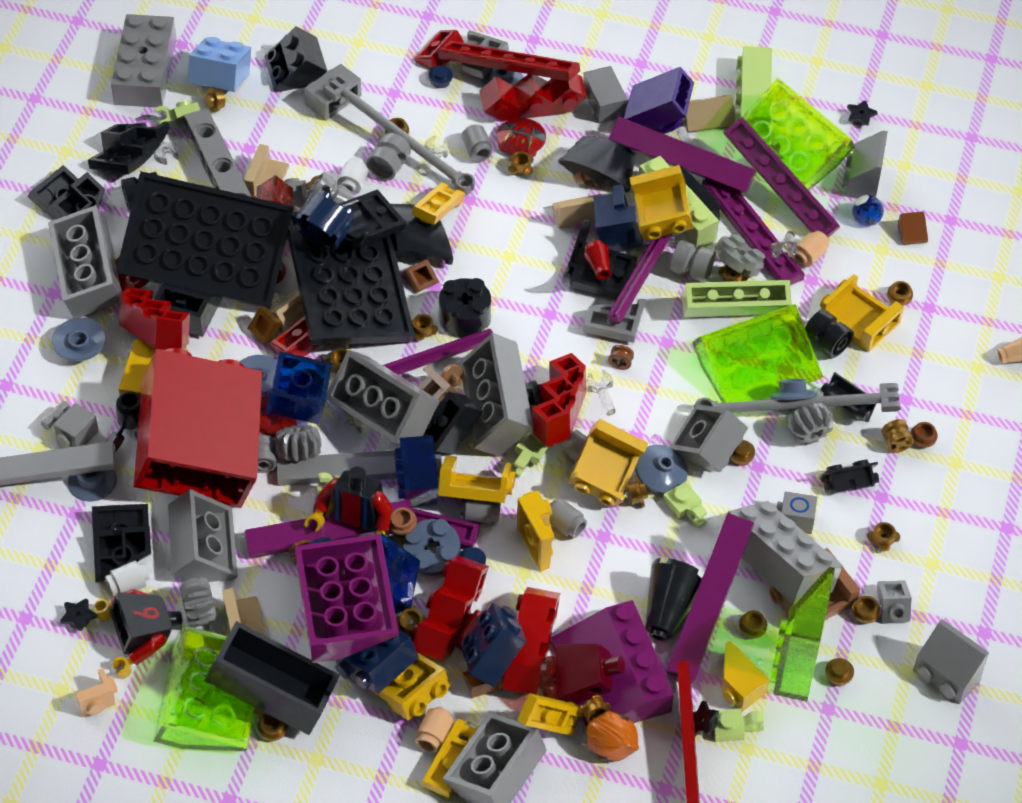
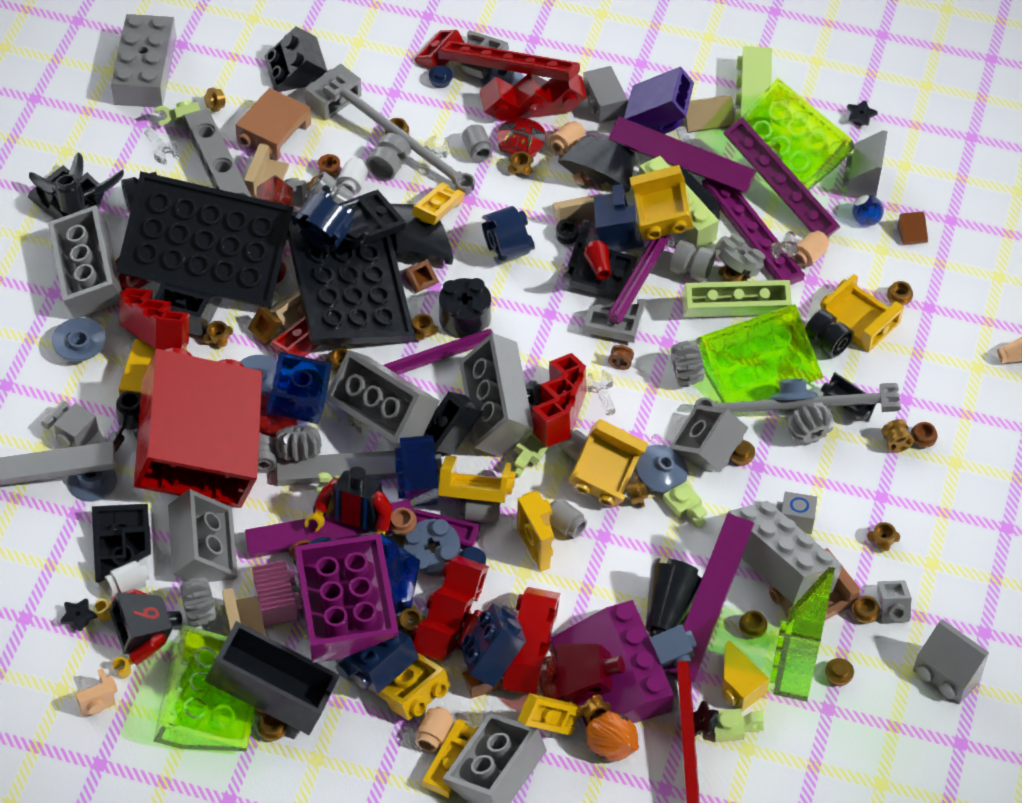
black slope [88,121,170,175] -> none
light blue brick [187,37,252,92] -> none
medium nougat hips [419,364,464,406] -> none
black hinge [819,459,879,495] -> none
none -> black plant [29,152,124,214]
none -> pearl gold plate [203,321,233,347]
none -> nougat panel [235,88,311,161]
none -> bright pink brick [252,561,302,627]
none -> dark orange bush [318,154,341,178]
none -> dark blue brick [481,206,535,264]
none -> light nougat brick [550,121,585,156]
none -> black bush [556,219,579,245]
none -> sand blue brick [650,624,697,669]
none -> light grey gear [670,340,705,386]

